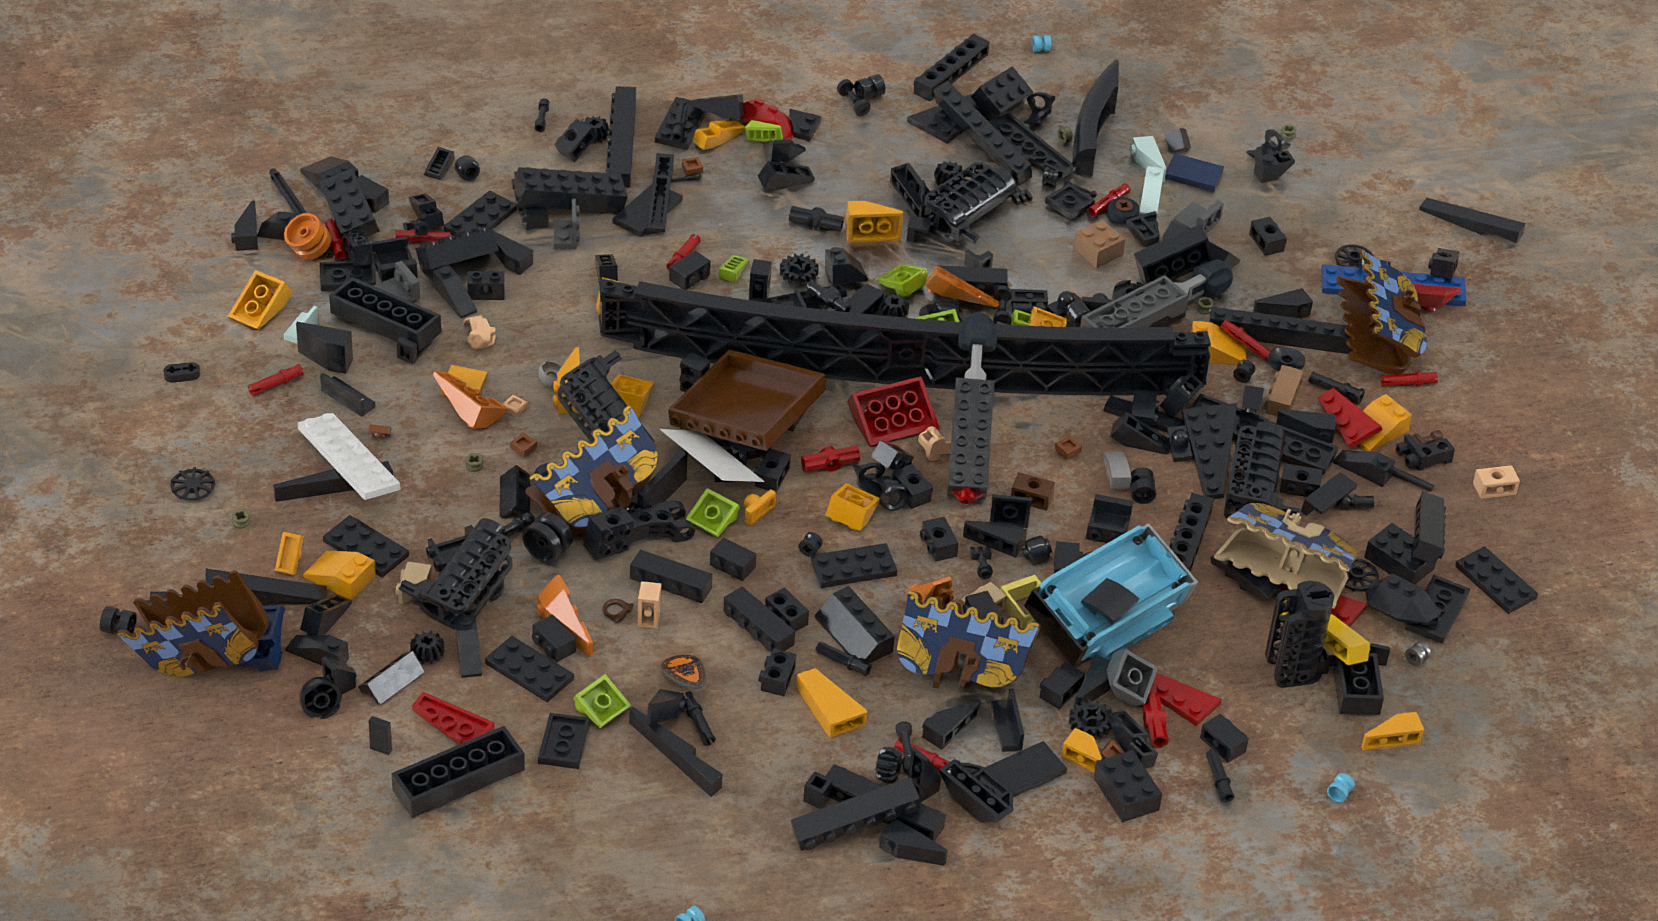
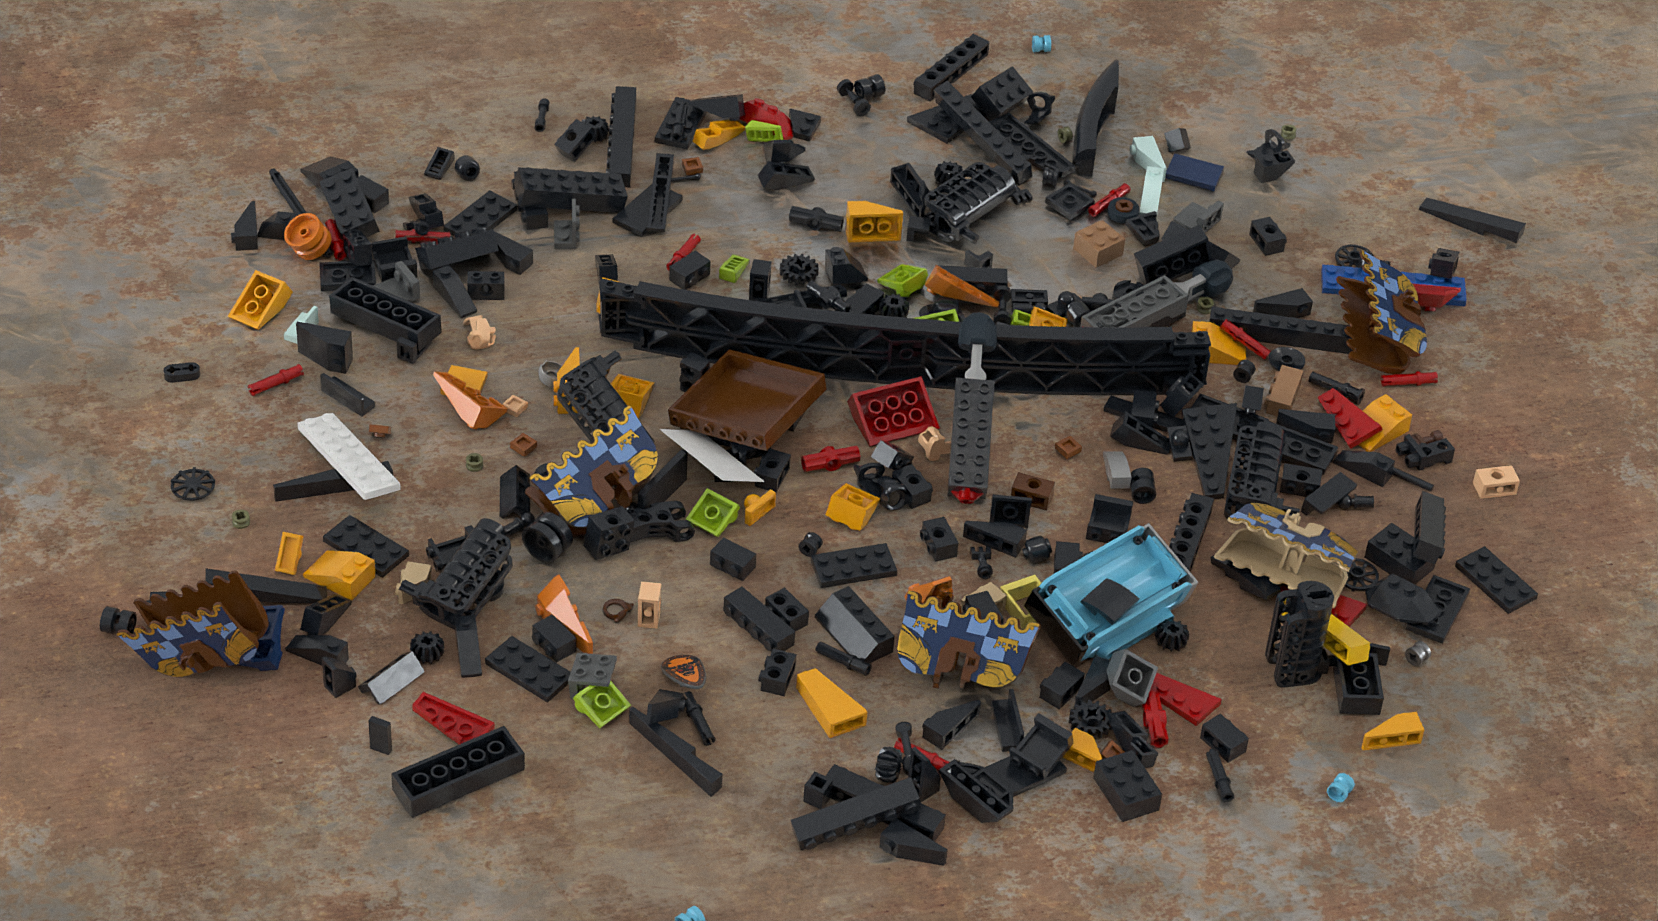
black cylinder [299,677,342,719] -> none
black tile [538,713,591,769] -> none
black brick [630,549,713,603] -> none
none -> dark grey bracket [568,653,617,699]
none -> black panel [1009,713,1074,780]
none -> black gear [1155,619,1190,652]

